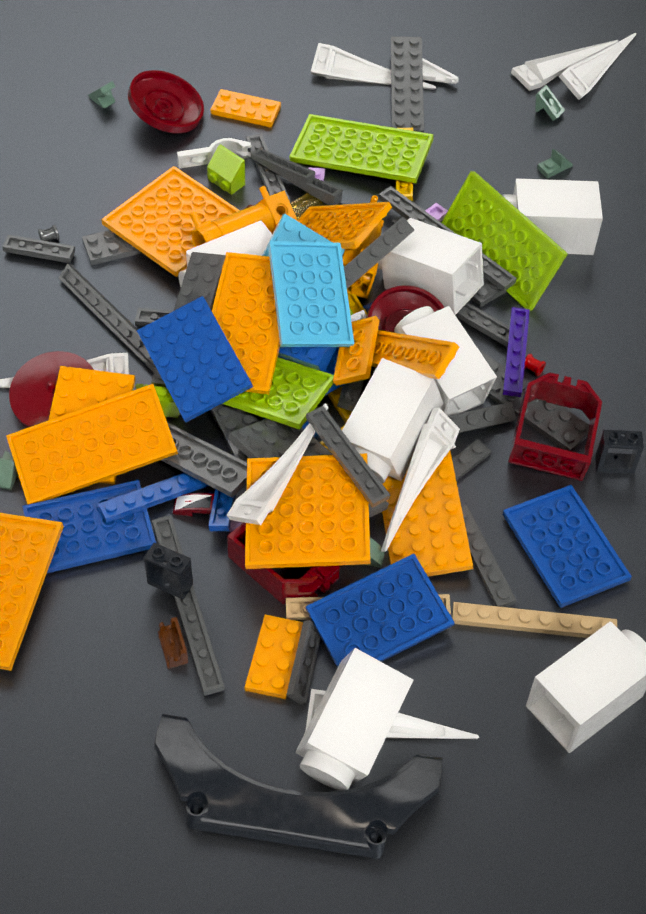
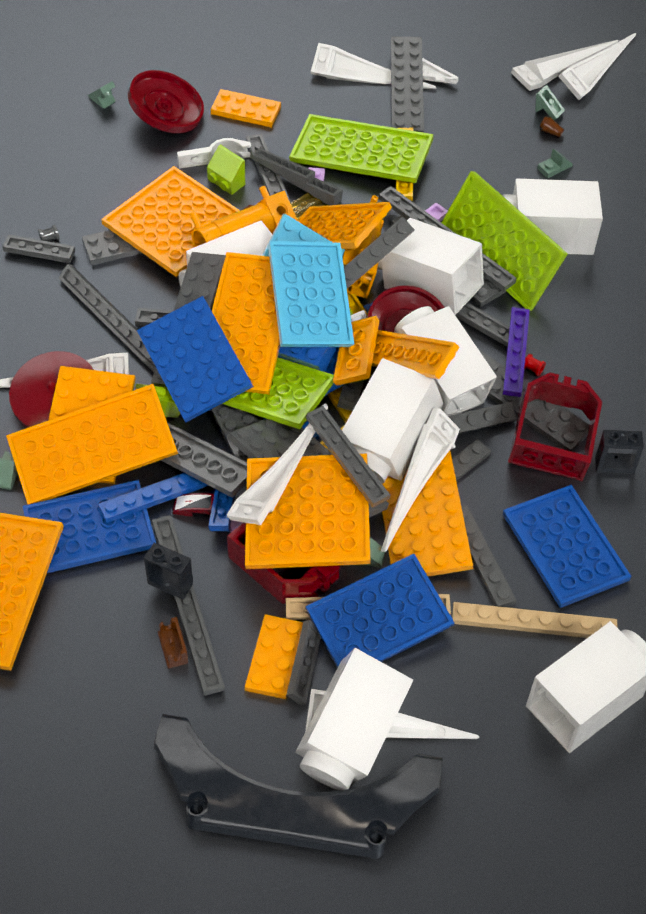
none -> reddish brown cone [539,116,564,137]

